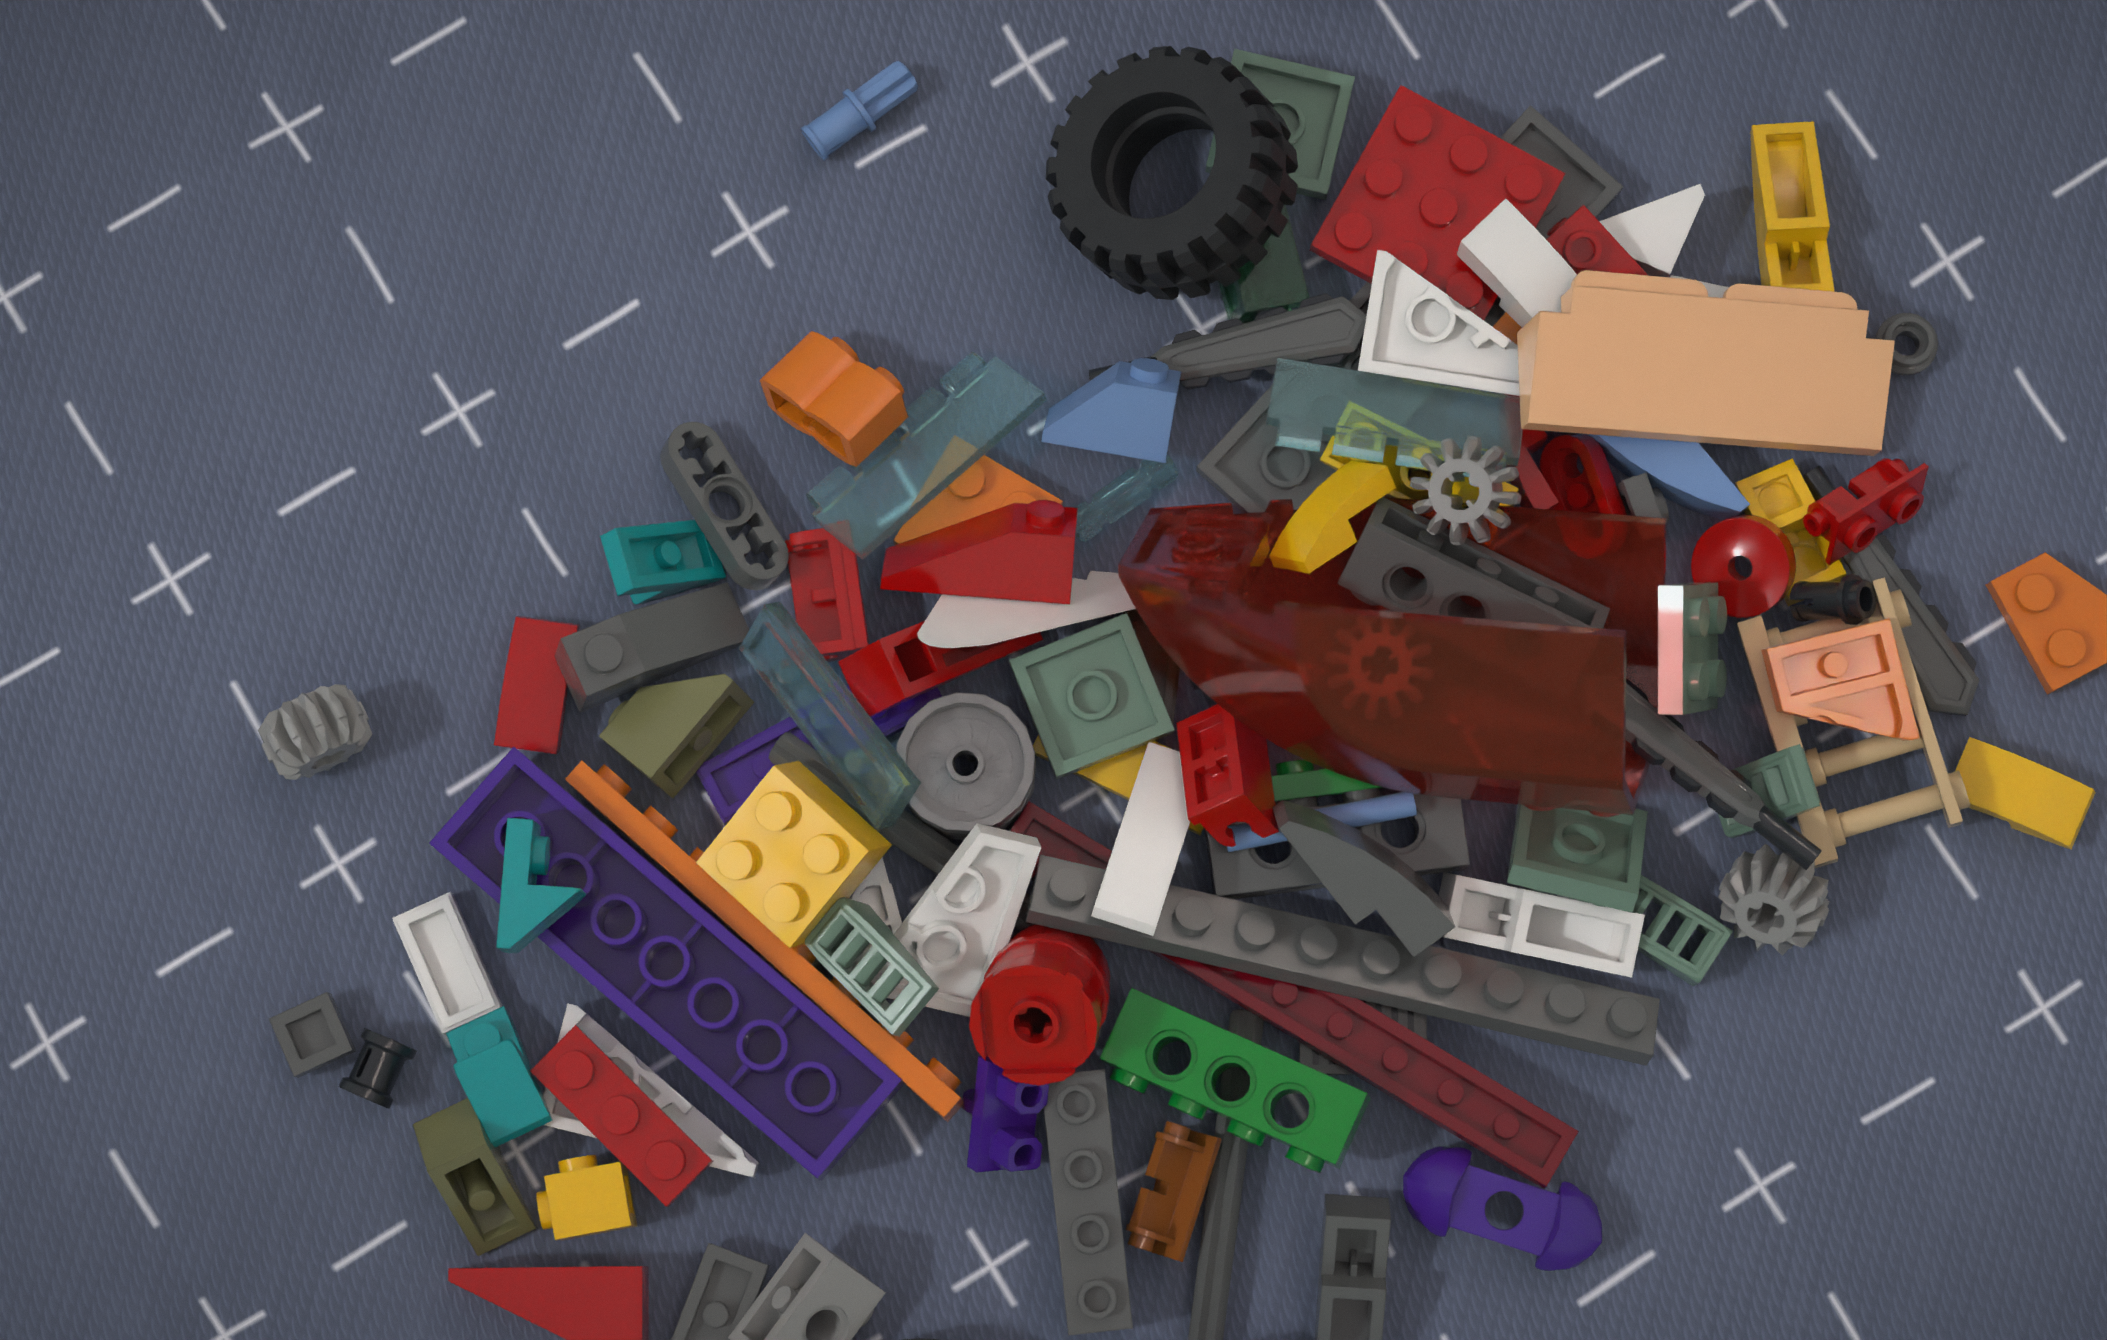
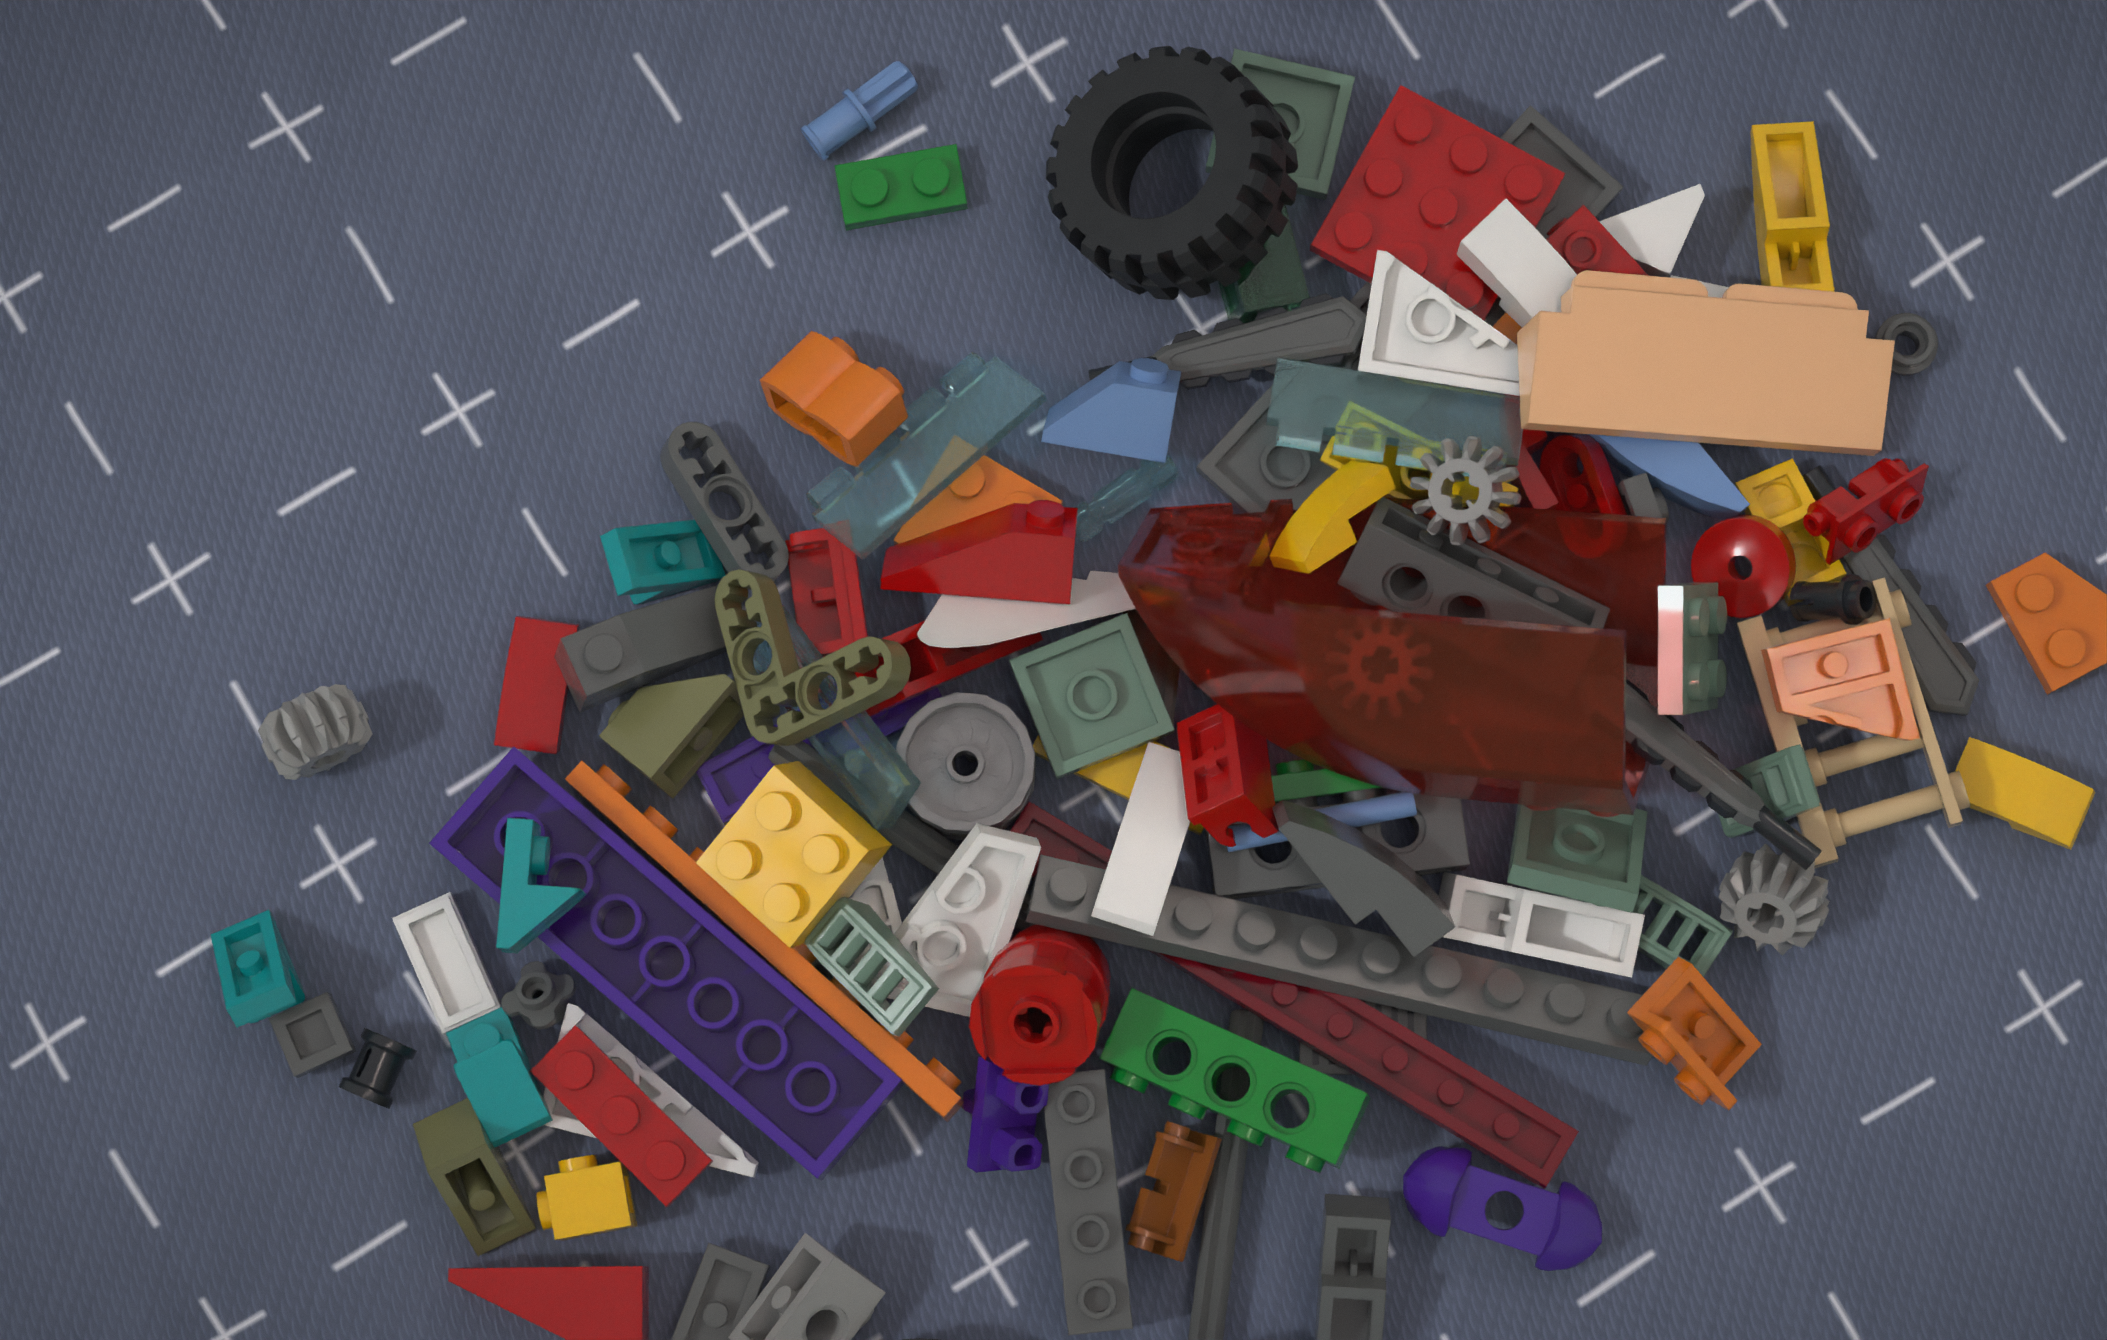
none -> teal slope [211,910,305,1028]
none -> dark grey plate [501,961,576,1030]
none -> olive beam [715,569,911,746]
none -> green plate [834,144,968,231]
none -> orange bracket [1627,957,1762,1111]

